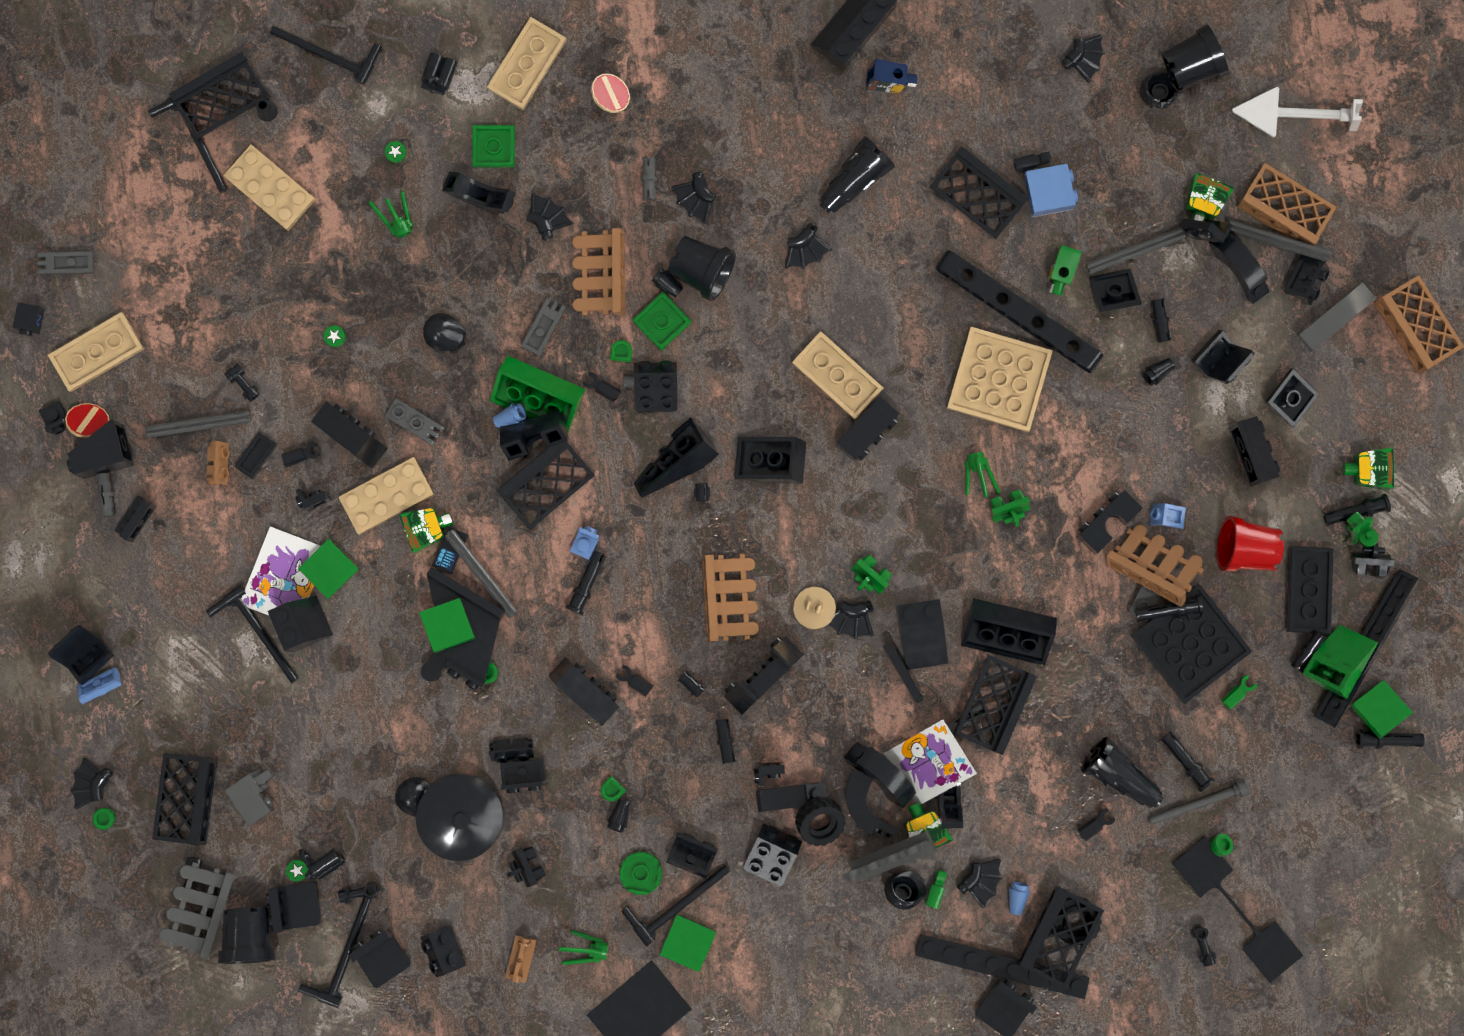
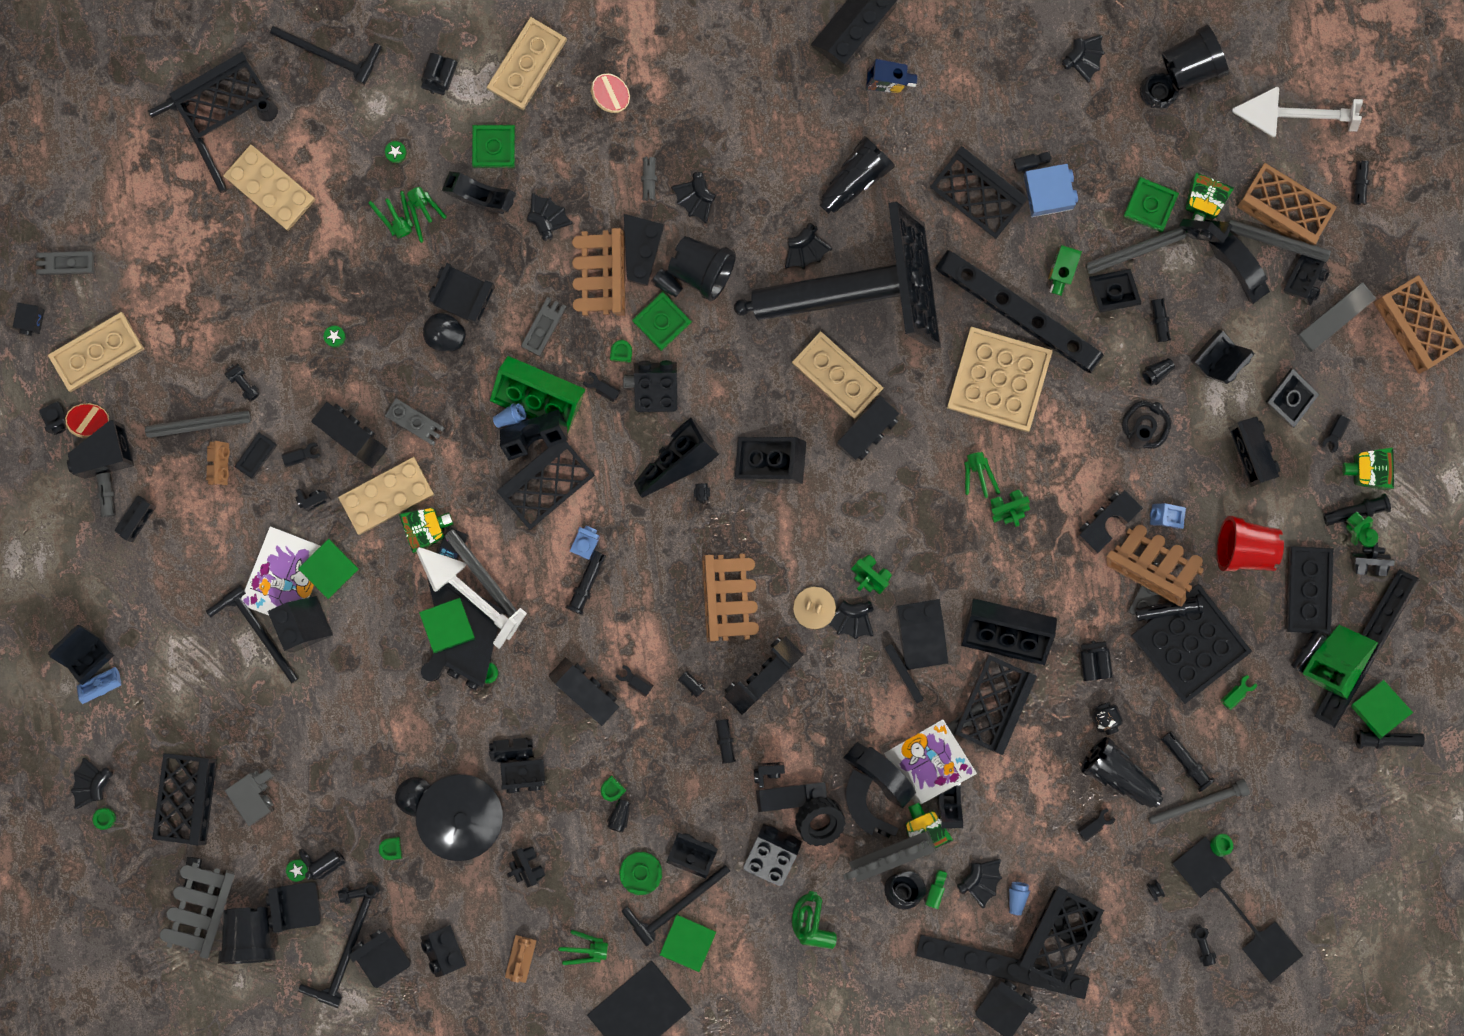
none -> green tile [379,837,402,860]
none -> green plant [407,187,447,243]
none -> white piece [416,547,527,649]
none -> black panel [428,263,495,325]
none -> black wing [624,214,664,286]
none -> black piece [734,201,941,349]
none -> green piece [792,891,837,949]
none -> black piece [1080,641,1113,681]
none -> black head [1091,702,1123,735]
none -> black piece [1122,400,1172,449]
none -> green tile [1123,177,1179,233]
none -> black bush [1146,879,1165,902]
none -> black bar [1320,414,1351,453]
none -> black pin [1353,160,1370,205]

